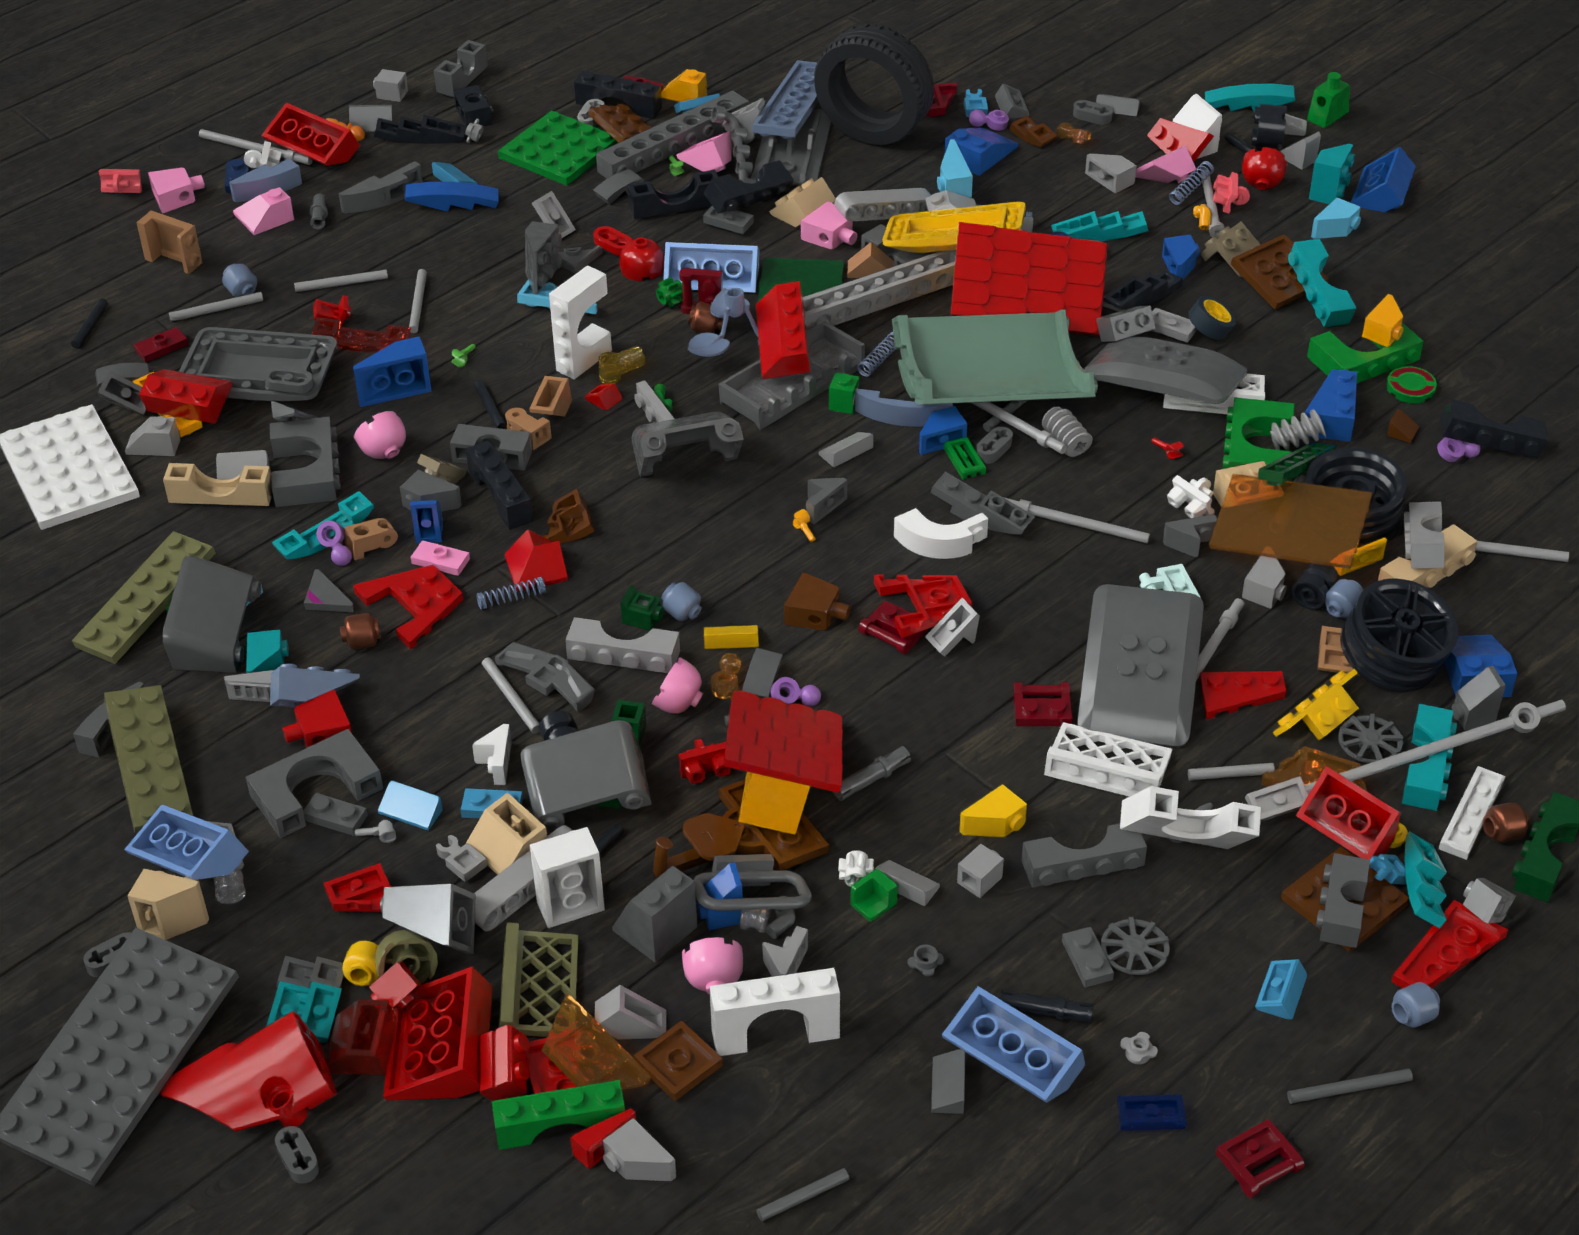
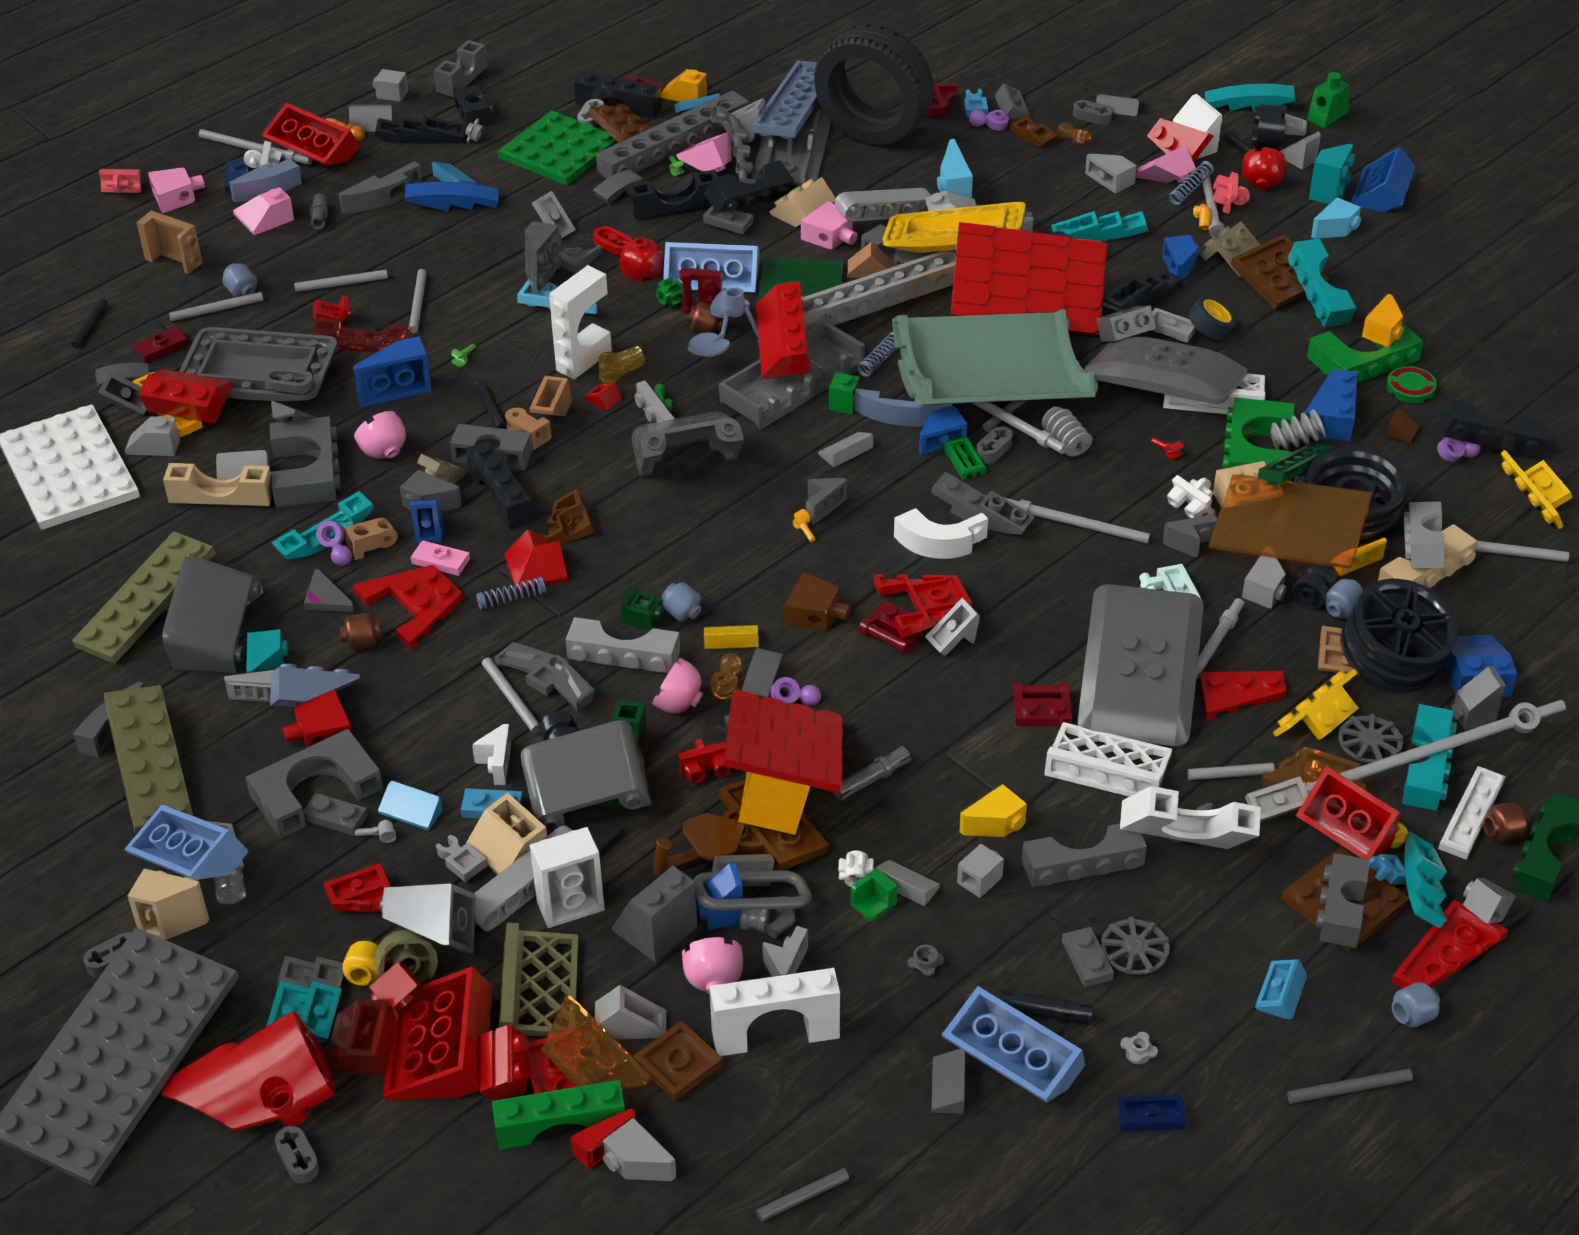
blue slope [945,128,1018,176] -> none
dark red plate [1216,1119,1305,1198] -> none
none -> yellow bracket [1501,450,1573,529]

